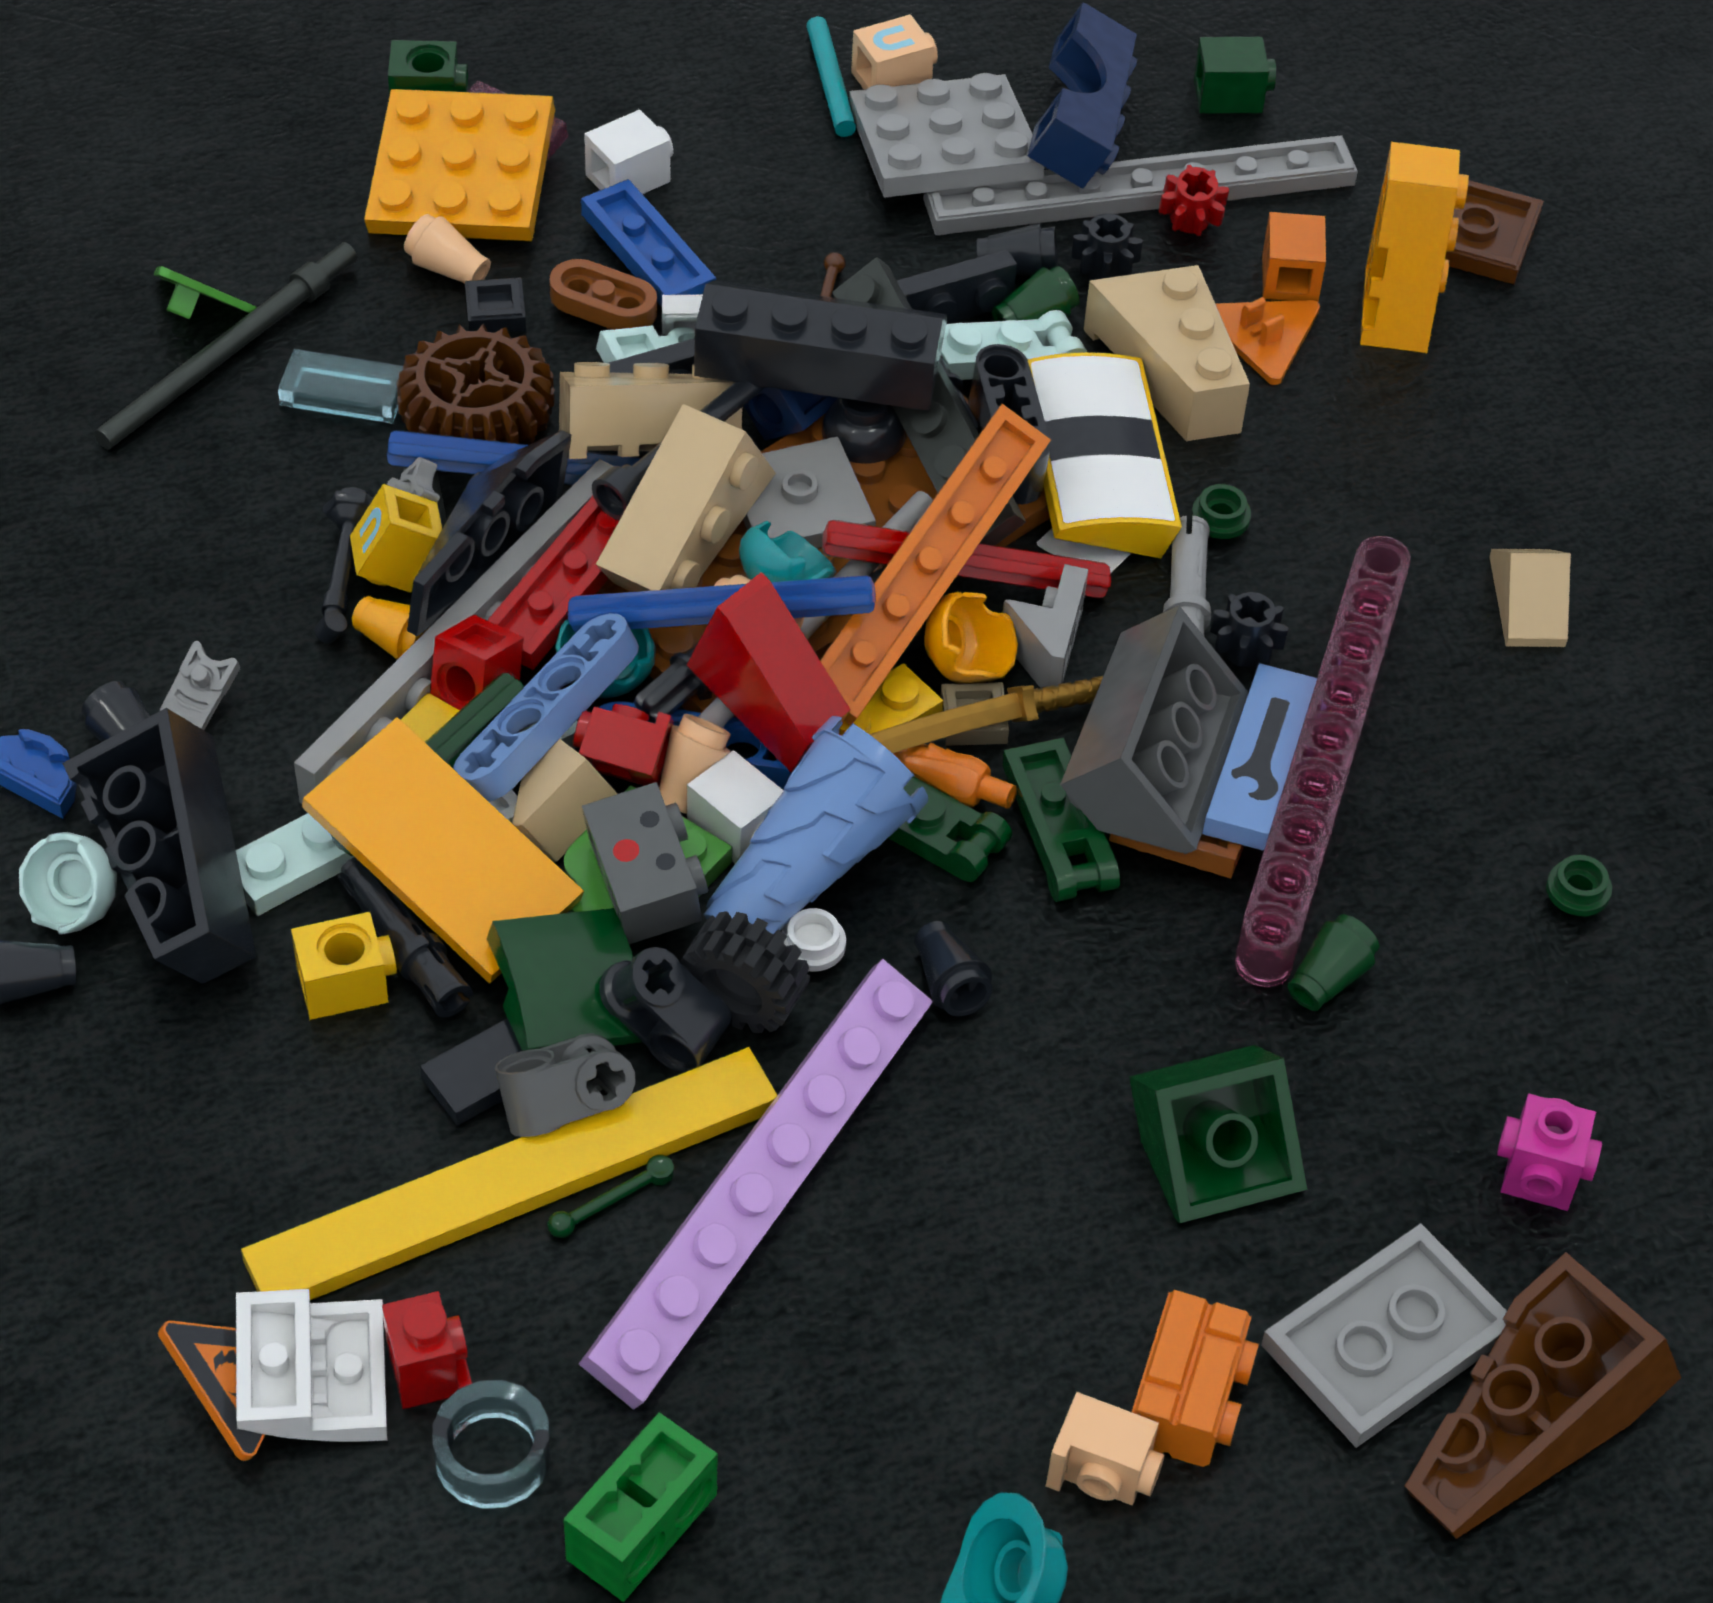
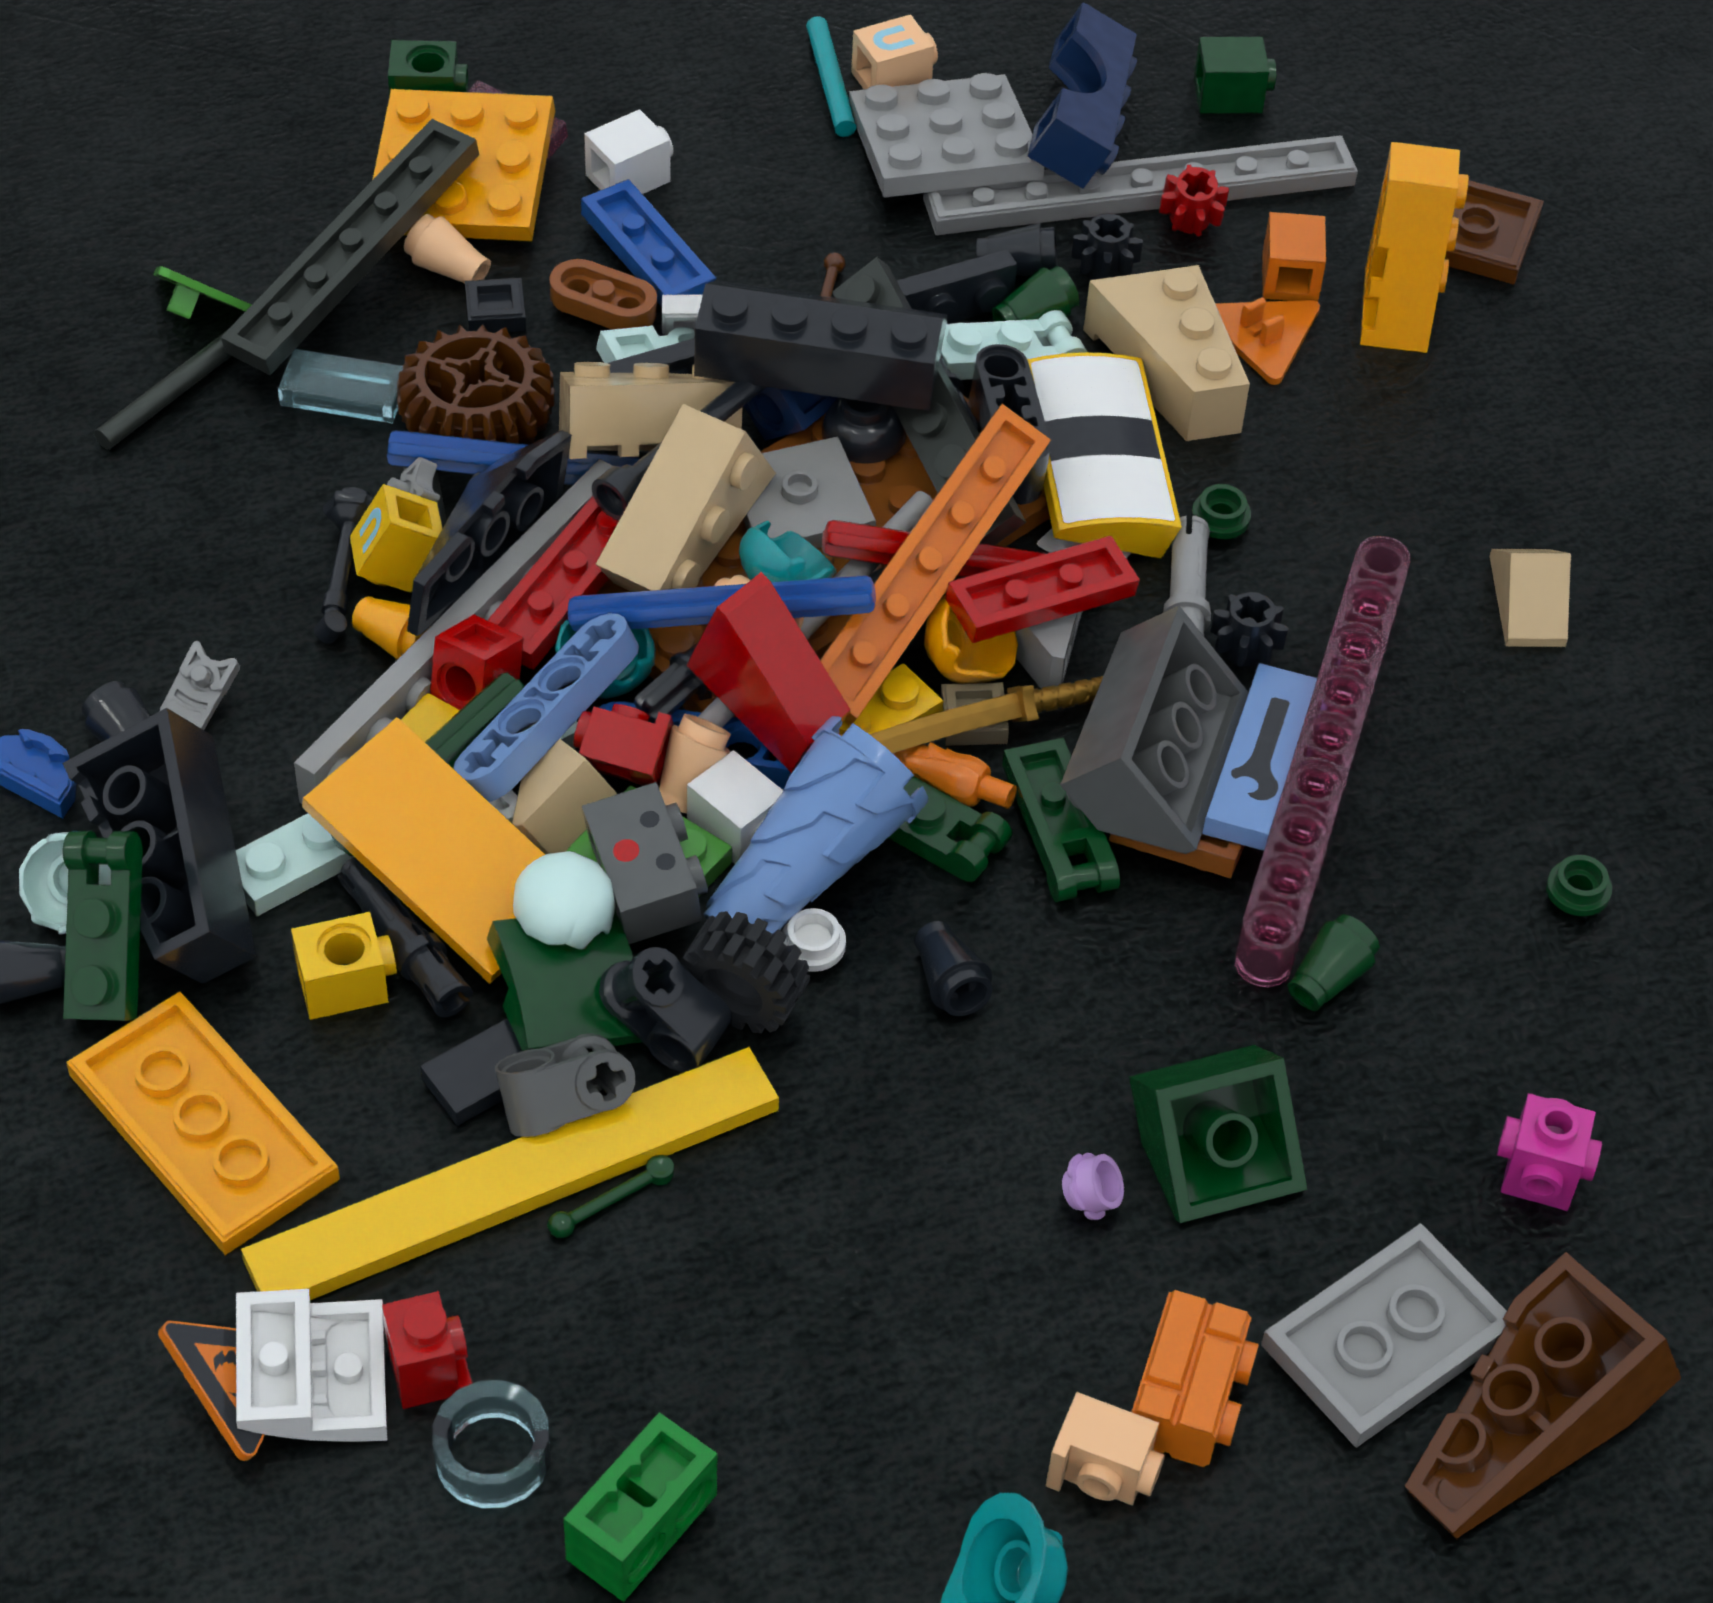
lavender plate [579,959,933,1410] -> none
none -> dark green plate [63,831,143,1021]
none -> light orange tile [66,991,340,1255]
none -> pearl dark grey plate [221,119,479,375]
none -> light aqua hair [513,851,615,949]
none -> red plate [945,536,1140,643]
none -> lavender plate [1062,1153,1124,1220]

